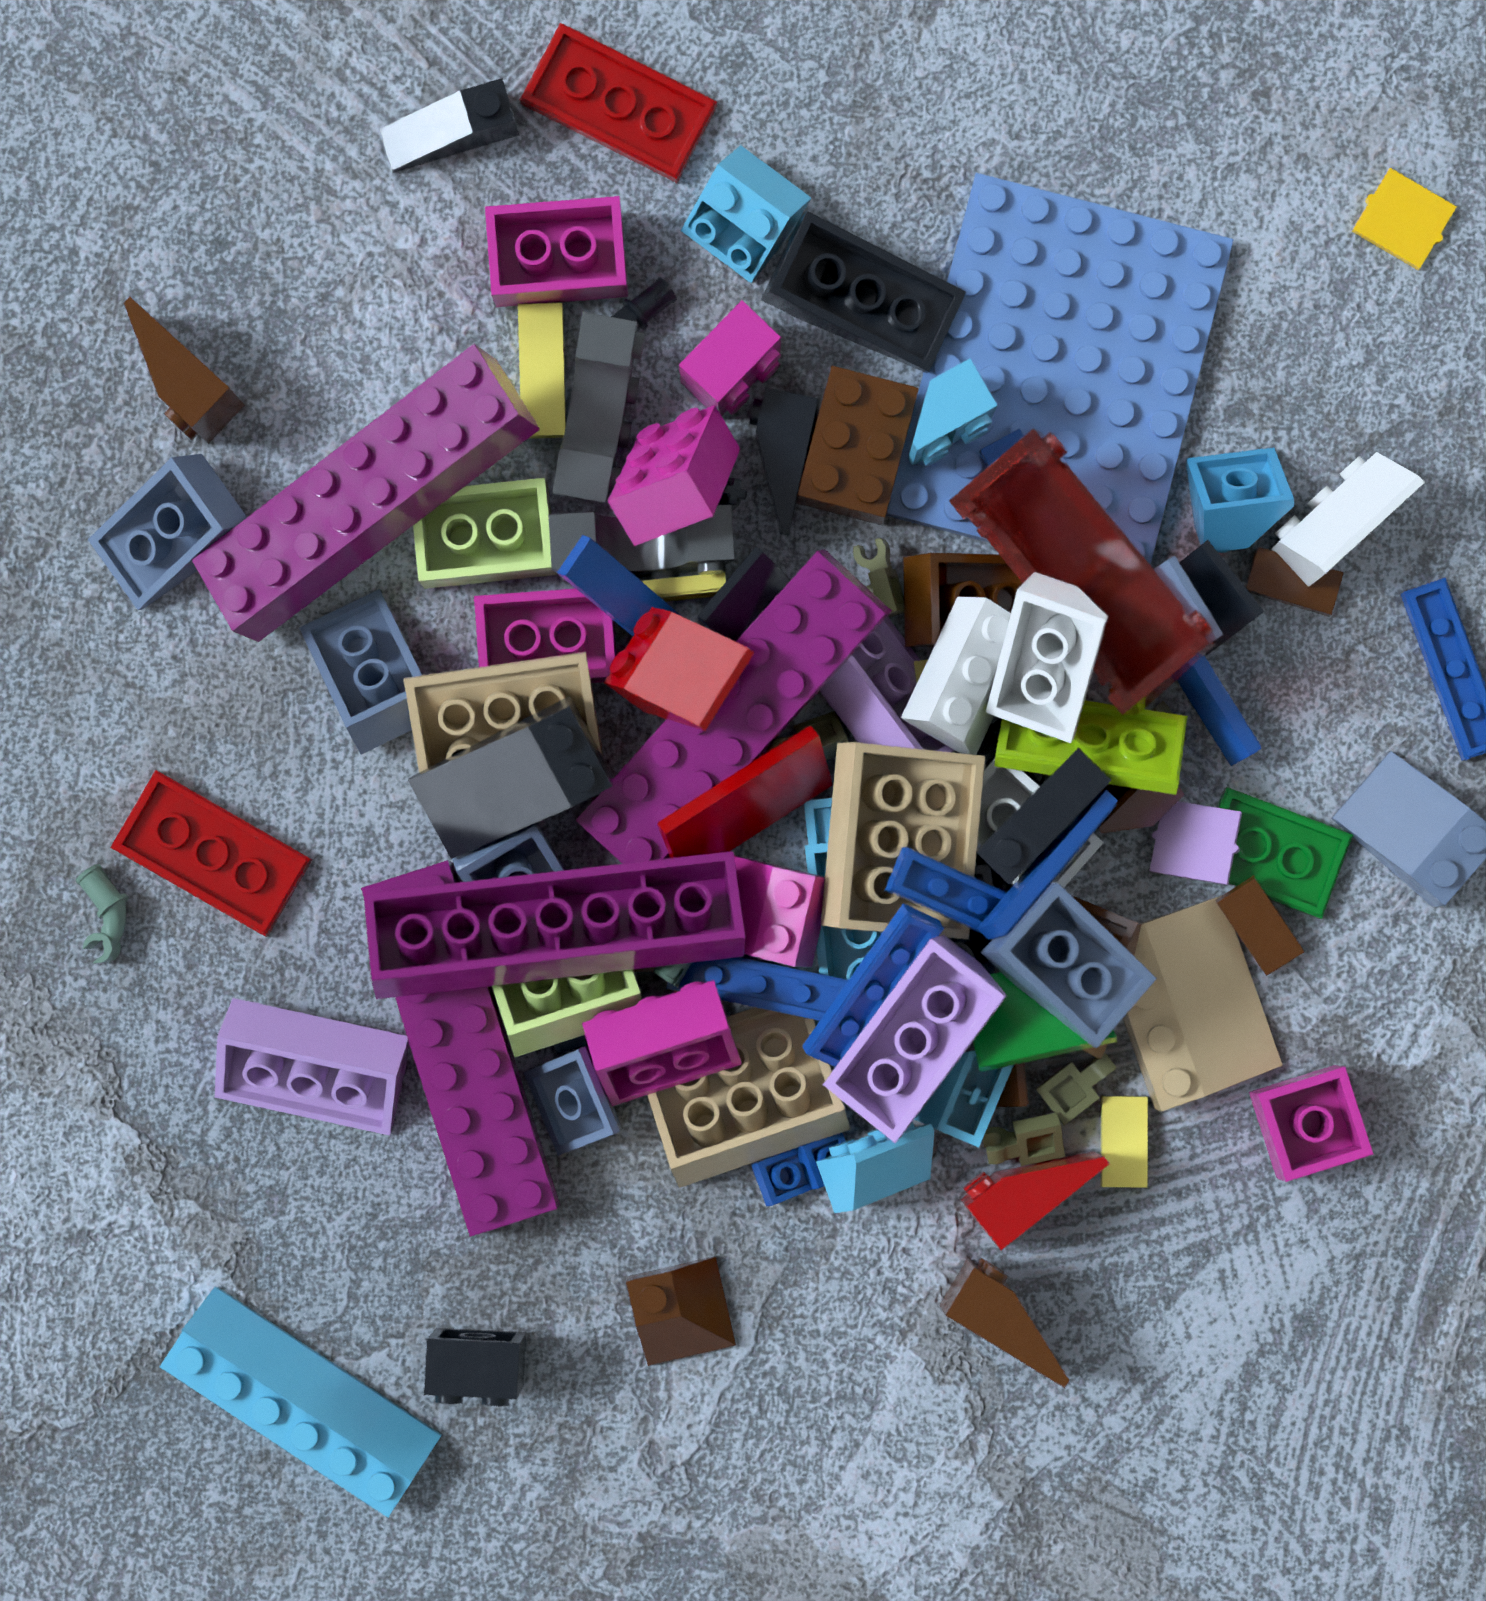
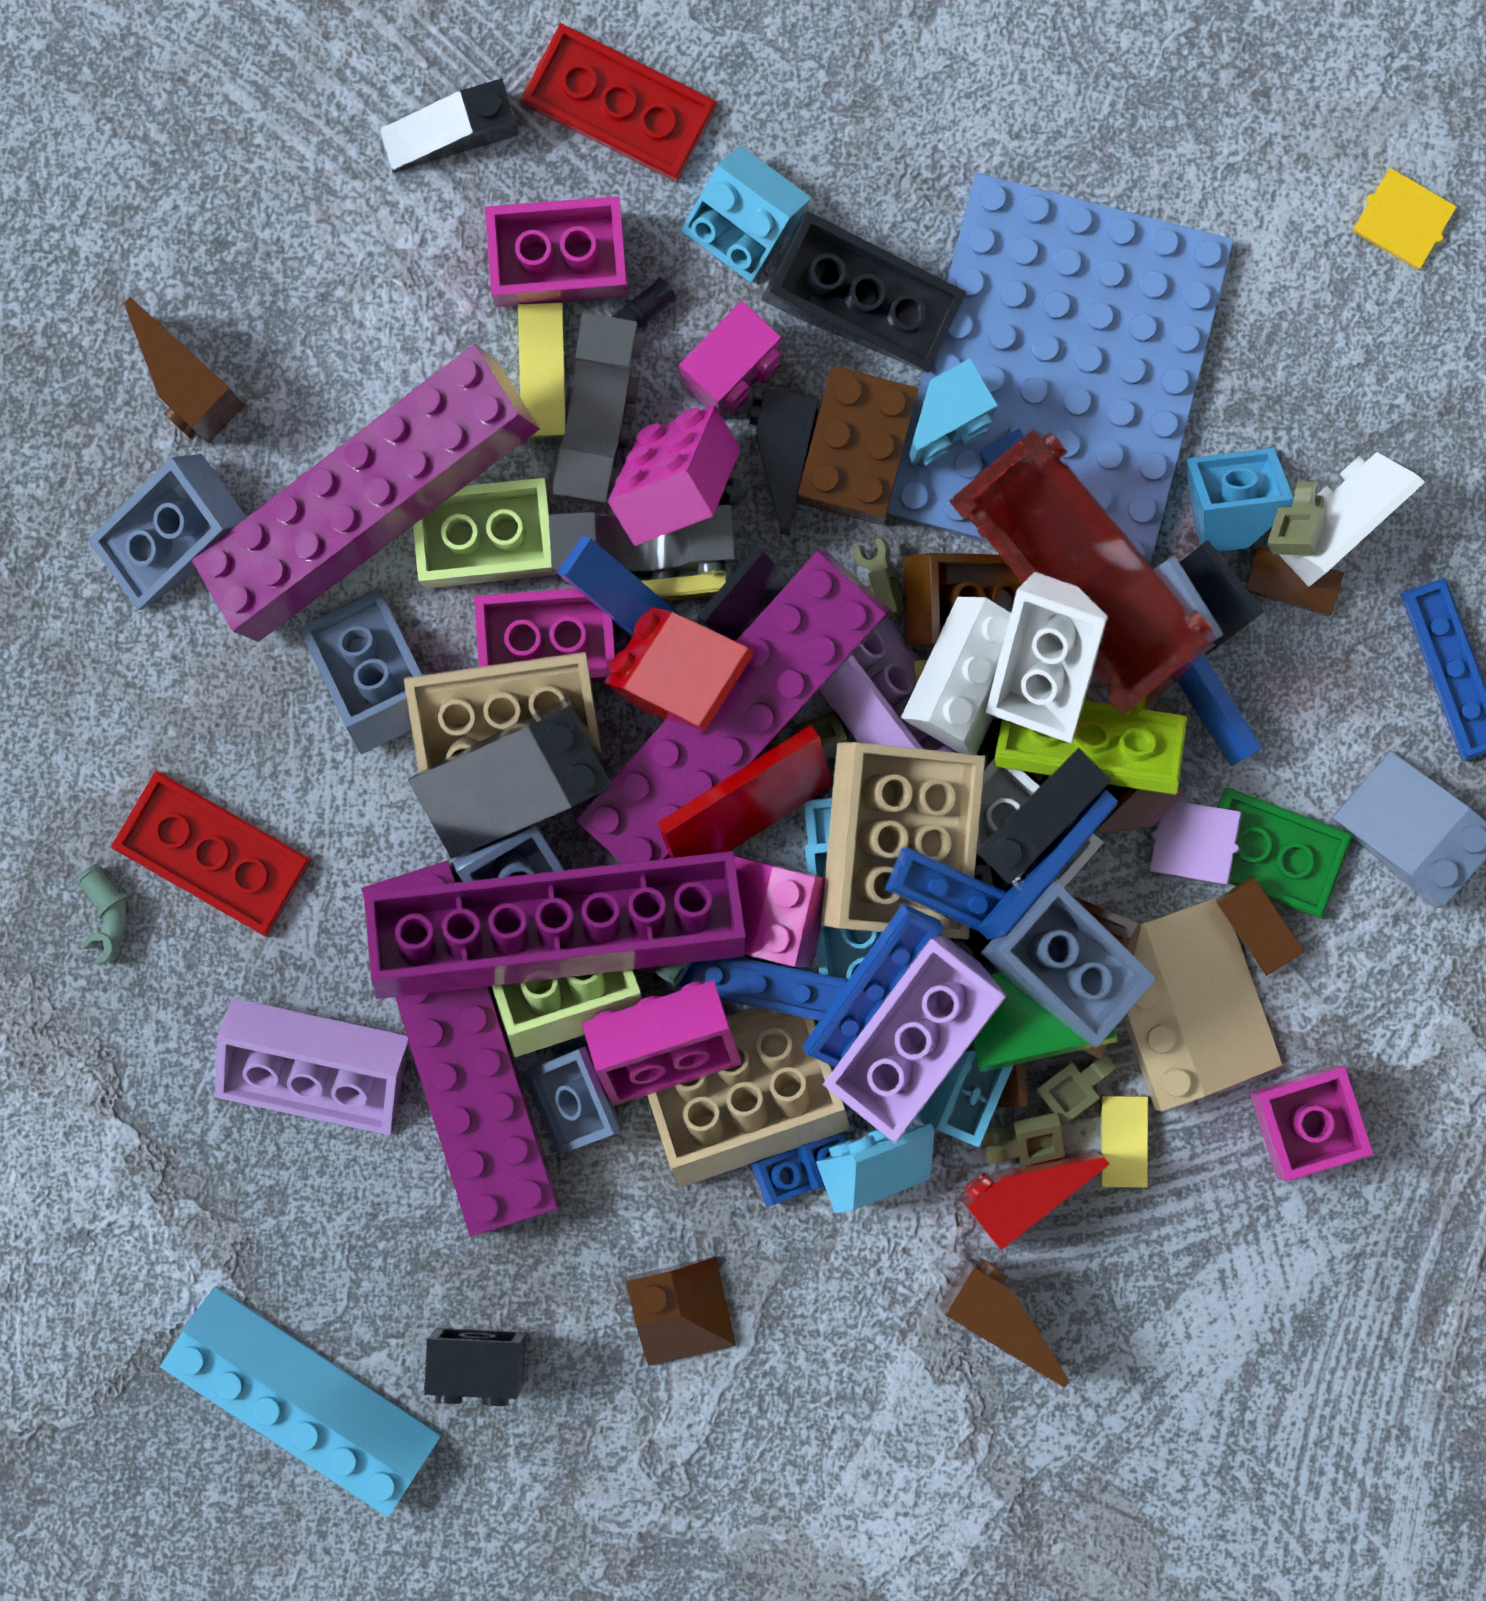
none -> olive plate [1267,481,1327,555]

